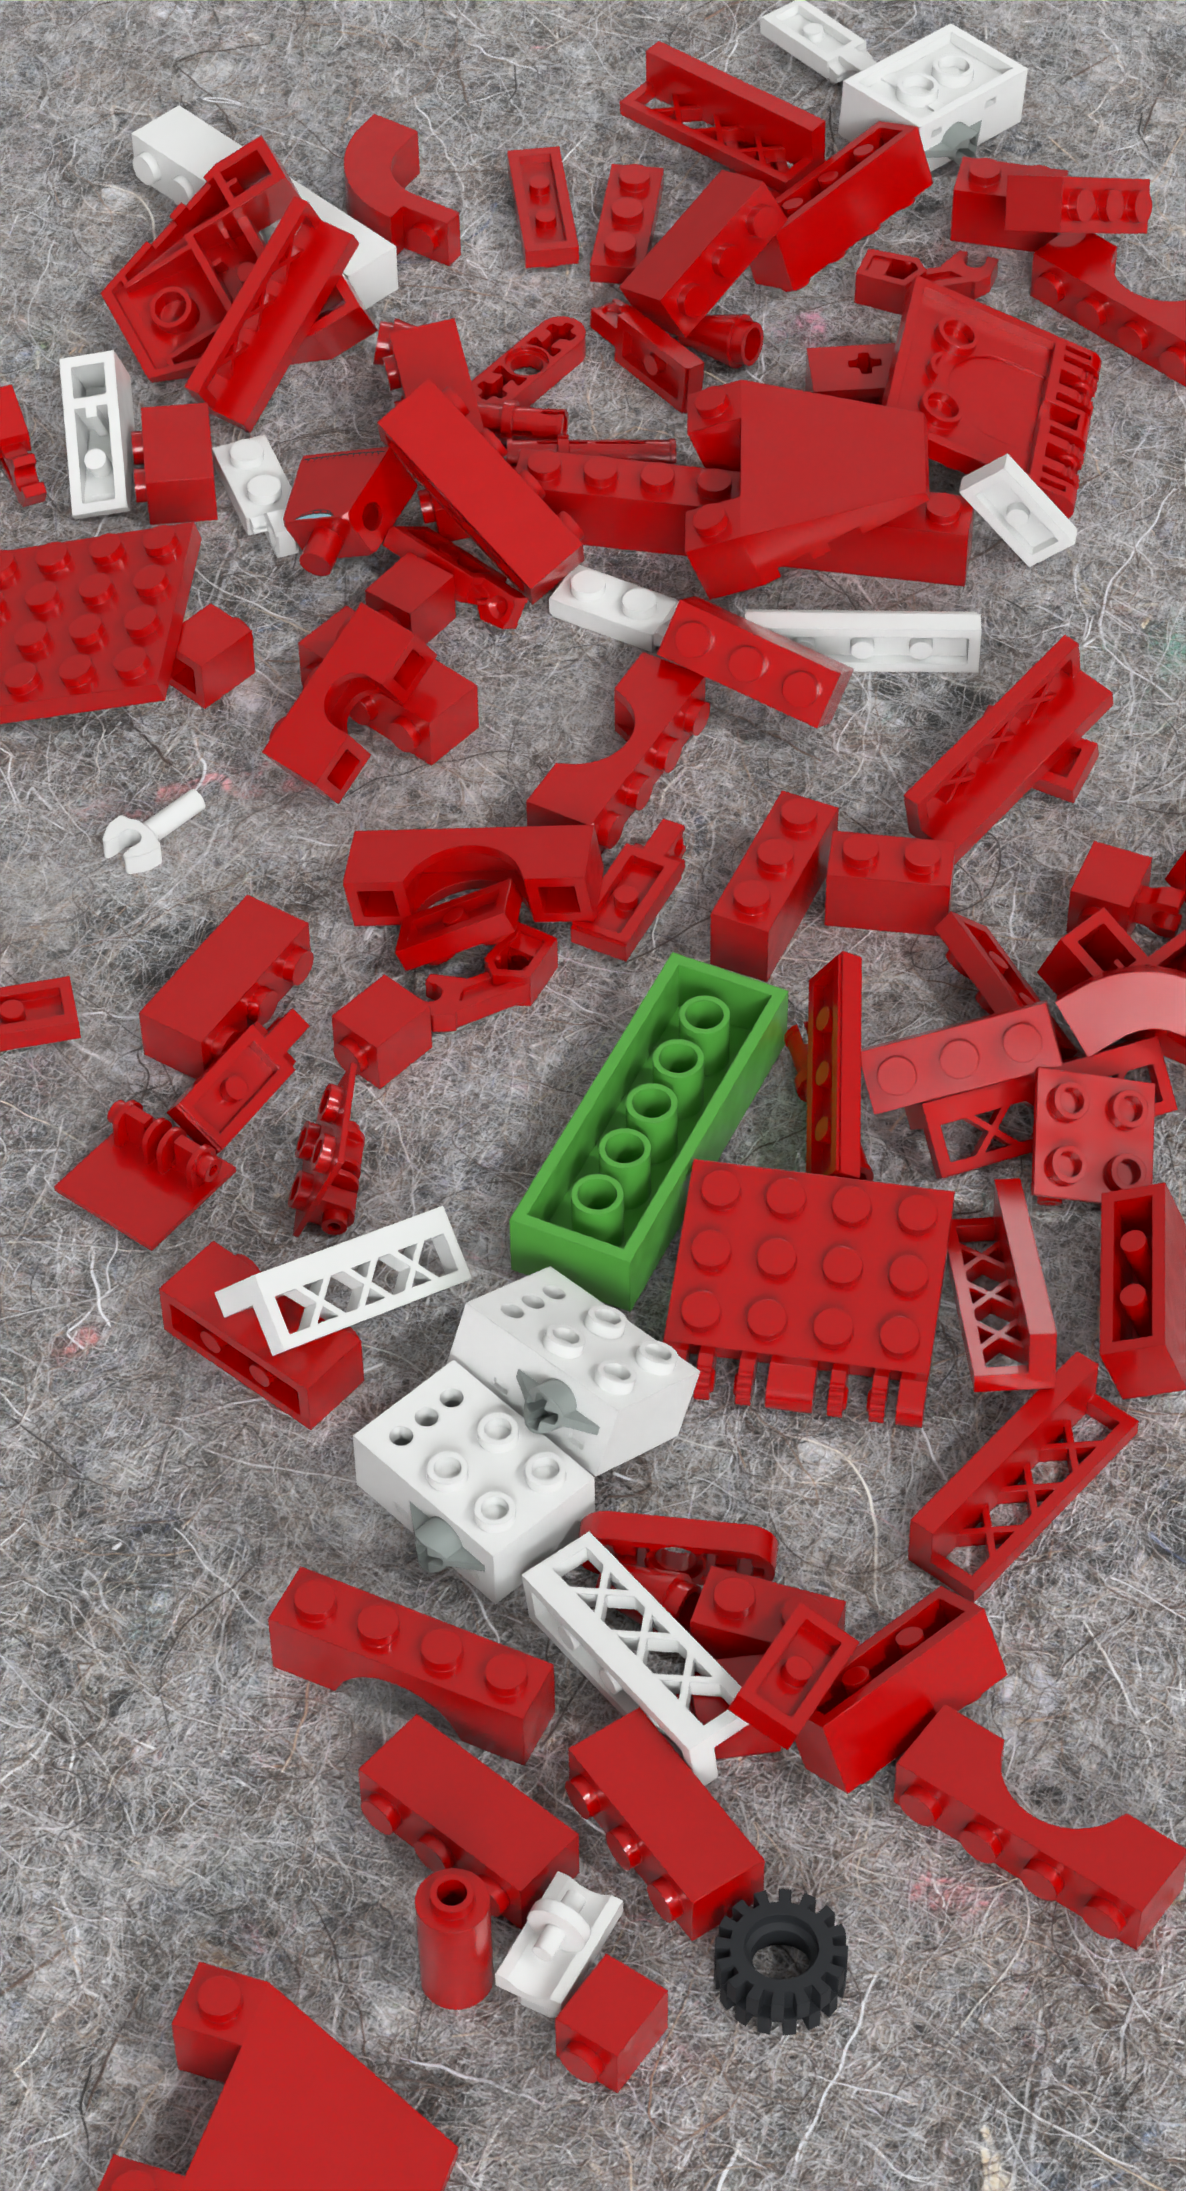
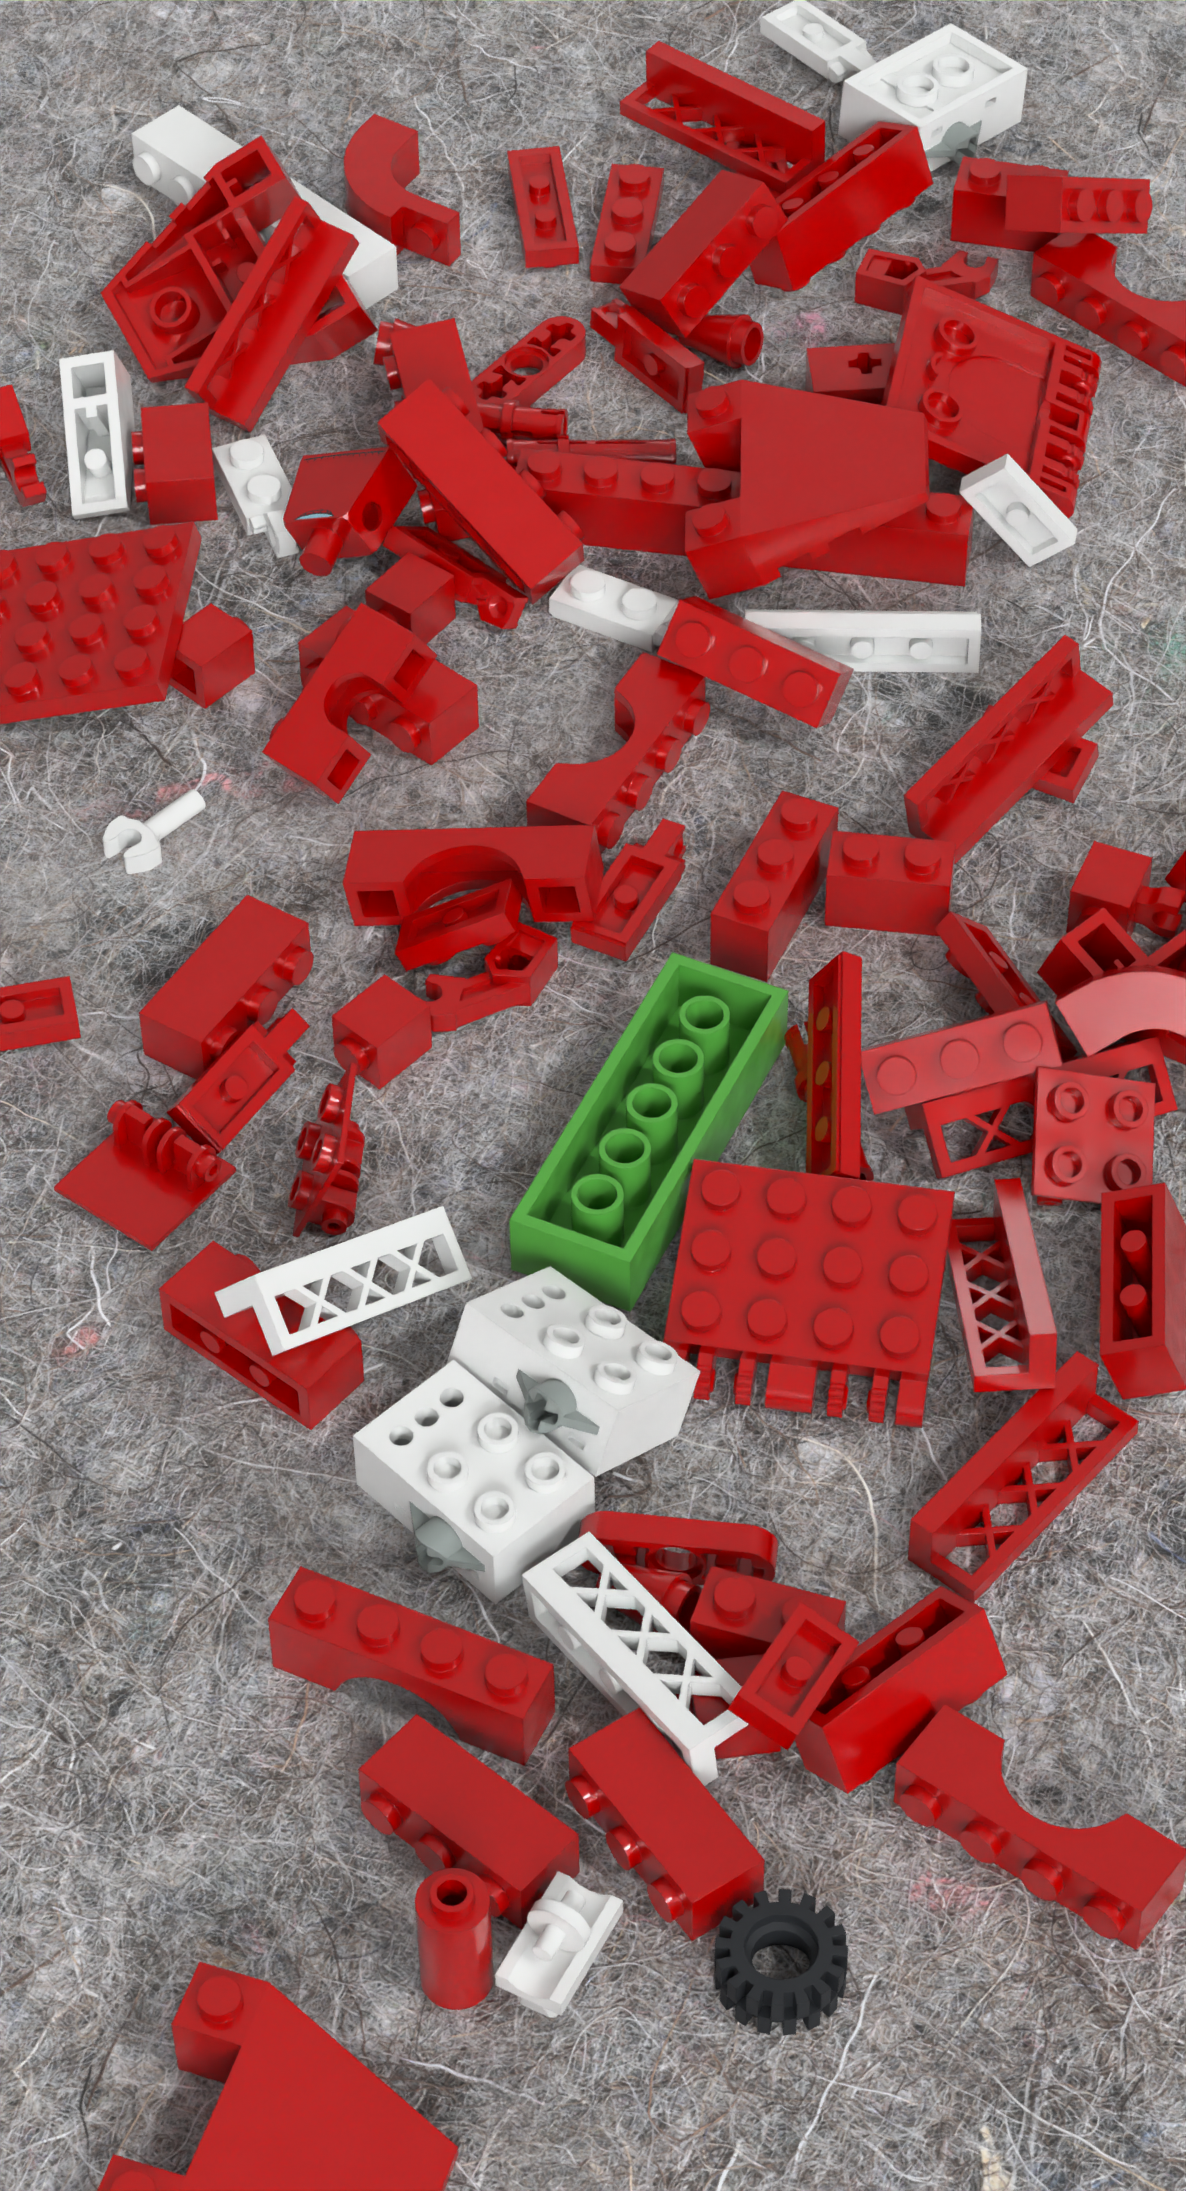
red brick [555,1953,668,2094] -> none

